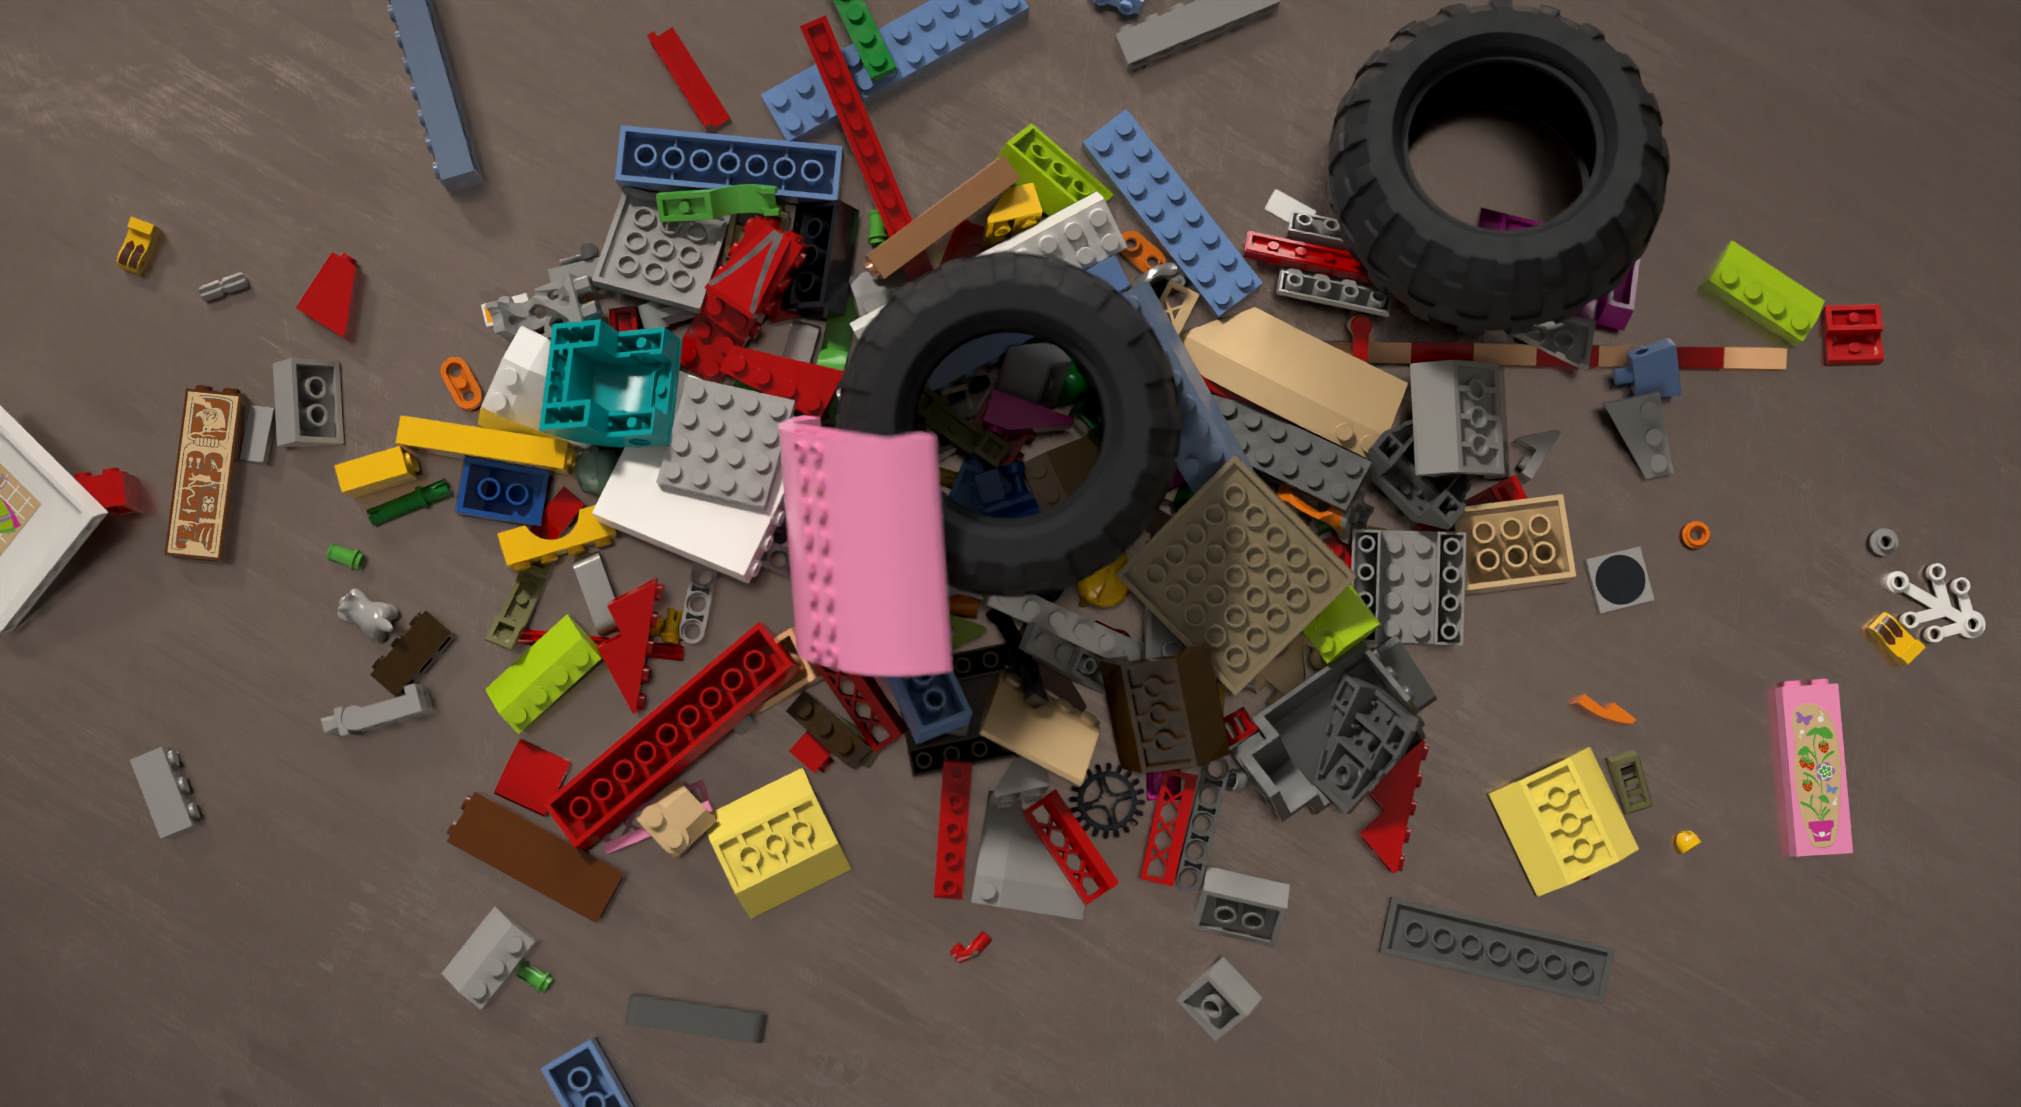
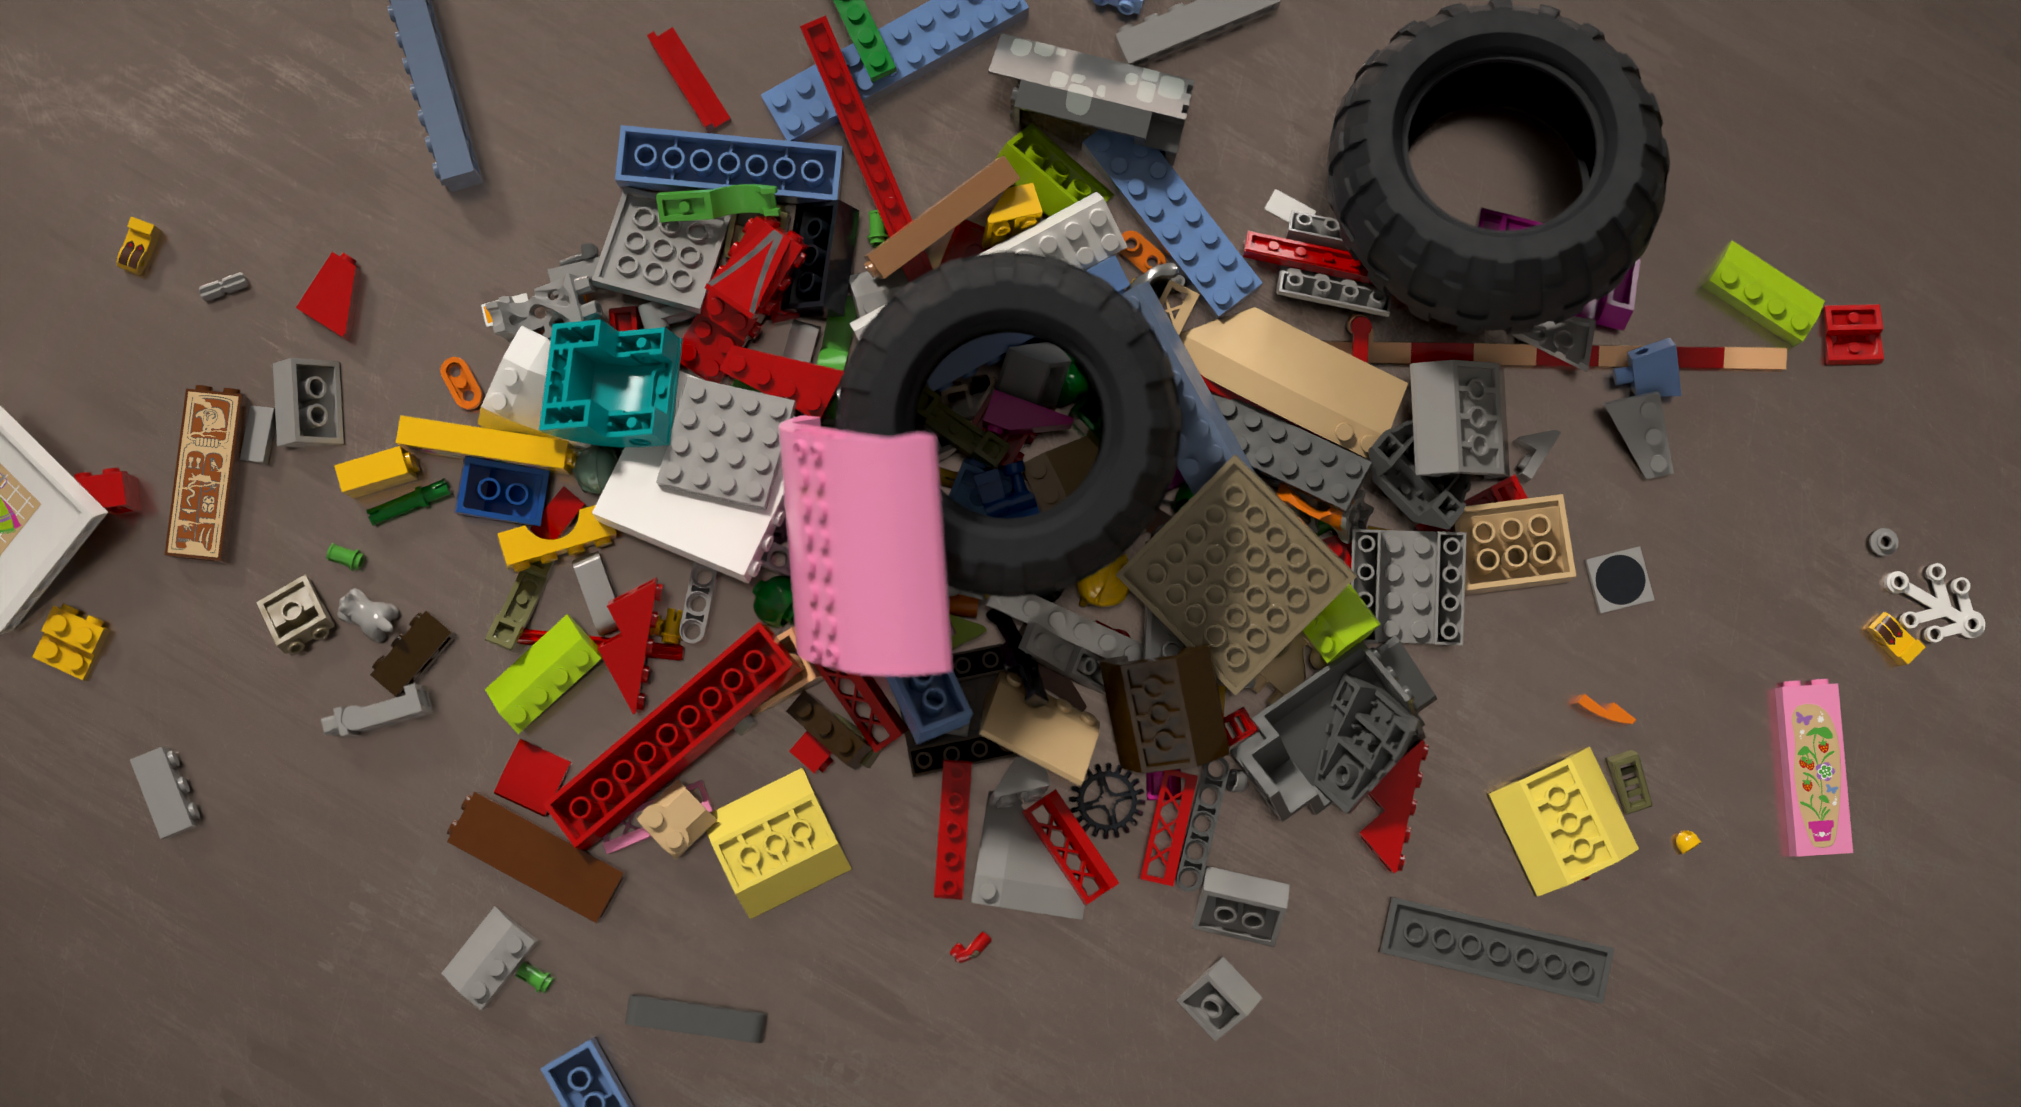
orange plate [1682,521,1711,549] -> none
none -> yellow plate [32,603,110,681]
none -> dark tan plate [256,574,334,655]
none -> green plant [752,576,794,627]
none -> dark grey panel [988,33,1195,166]

